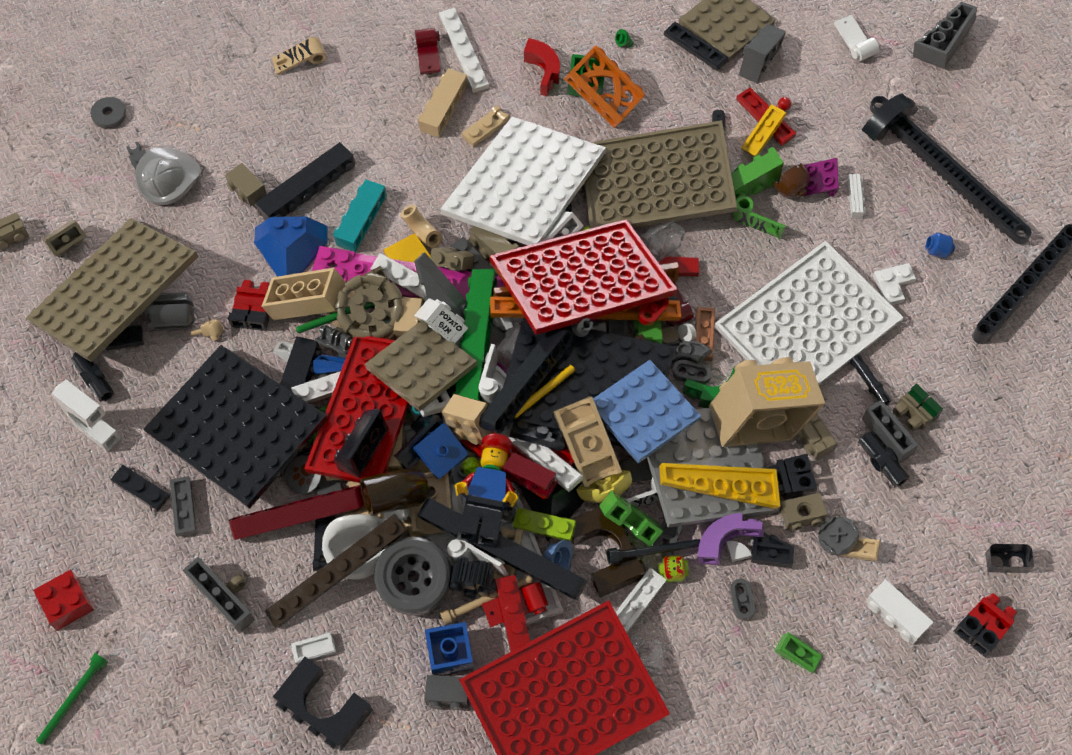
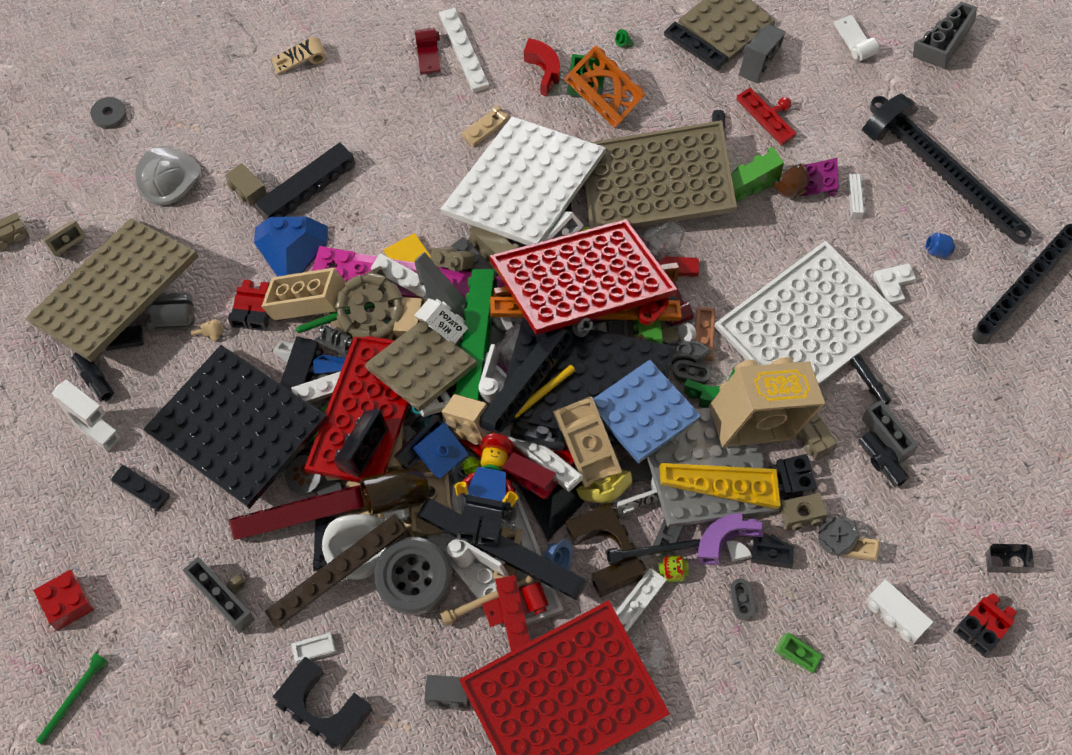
dark grey plate [127,142,146,170] -> none
dark grey plate [170,476,197,537] -> none
teal brick [333,179,387,253] -> none
tan cylinder [400,205,442,248] -> none
tan brick [418,68,468,138] -> none
blue brick [425,622,474,676] -> none
black brick [449,557,494,598] -> none
lime plate [512,508,576,542] -> none
bright green arch [599,490,663,546] -> none
bright green door [732,196,785,239] -> none
yellow plate [741,104,787,157] -> none
dark tan hips [893,383,943,432] -> none

